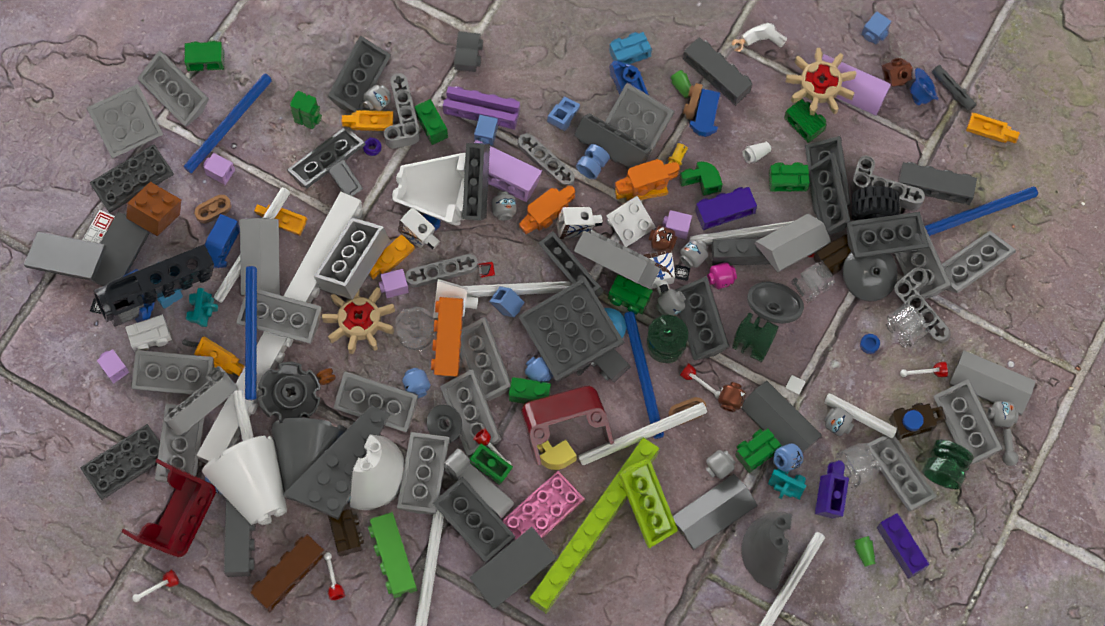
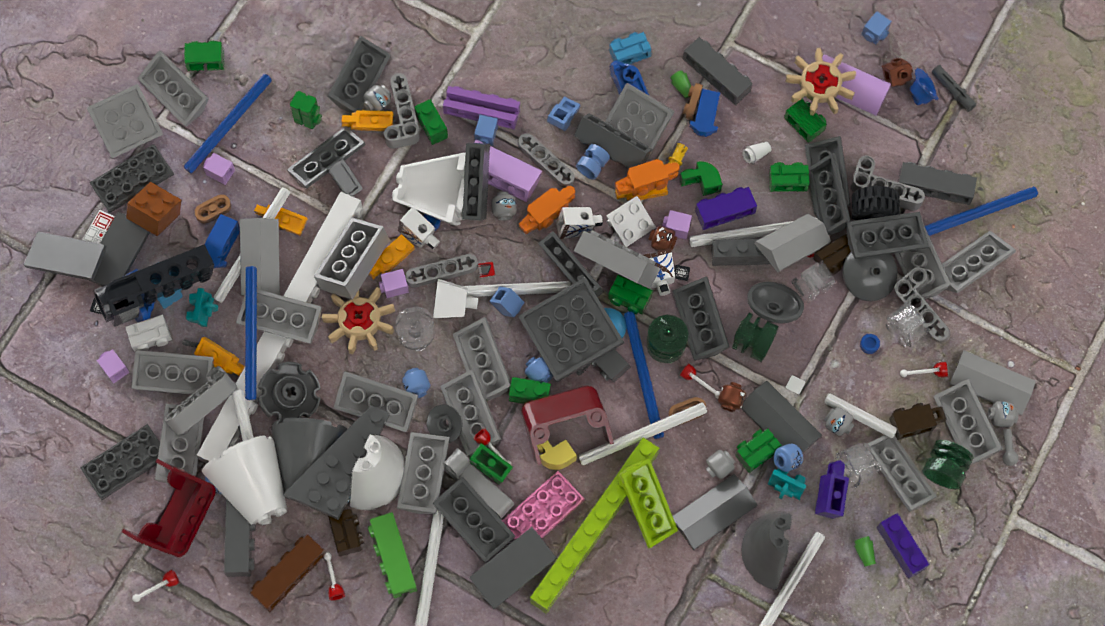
dark orange bush [316,368,336,385] -> none
dark purple plate [363,138,382,156] -> none
orange brick [431,297,464,376] -> none
dark grey brick [454,31,484,72] -> none
light grey head [657,289,686,317] -> none
light grey head [680,240,708,268] -> none
dark pink head [707,262,737,289] -> none
white arm [732,23,787,52] -> none
blue tile [903,410,924,431] -> none
light orange hinge [966,113,1020,143] -> none

